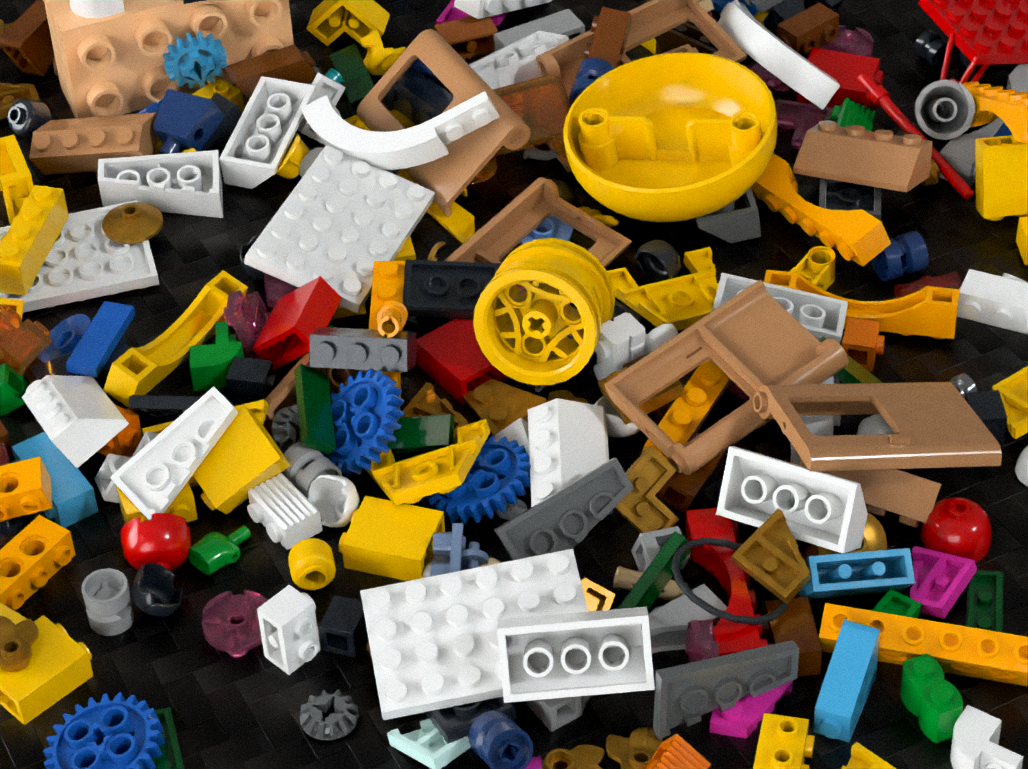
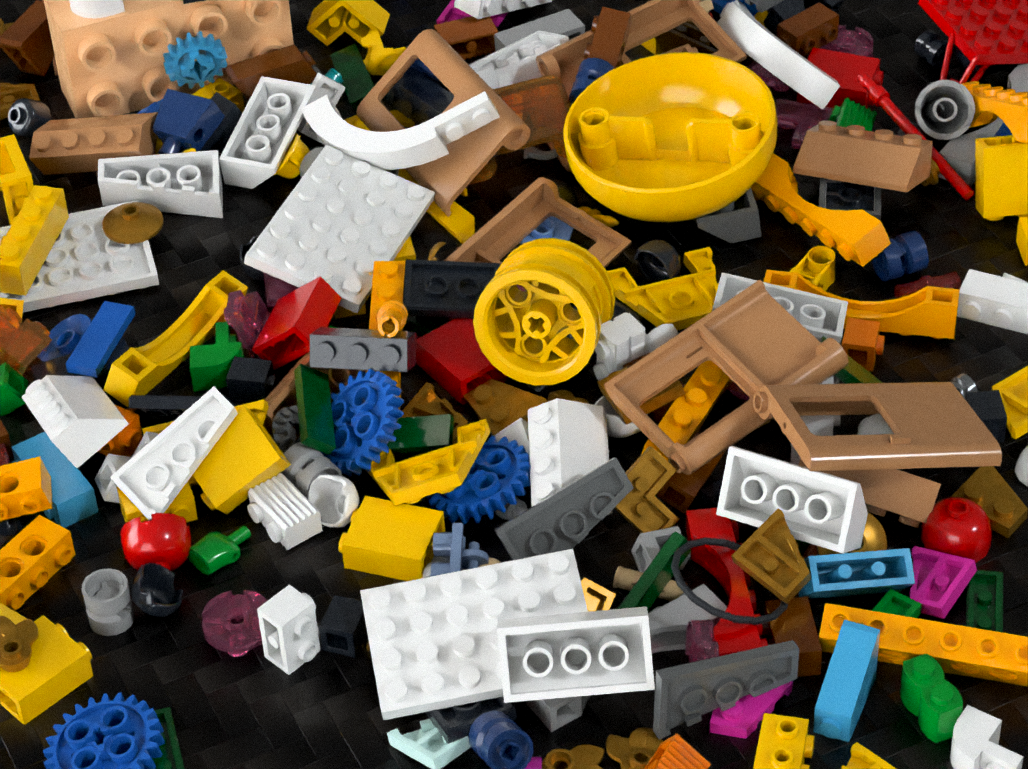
yellow head [288,538,336,590] -> none
dark grey gear [299,689,359,740] -> none
none -> pearl gold wing [951,466,1028,538]

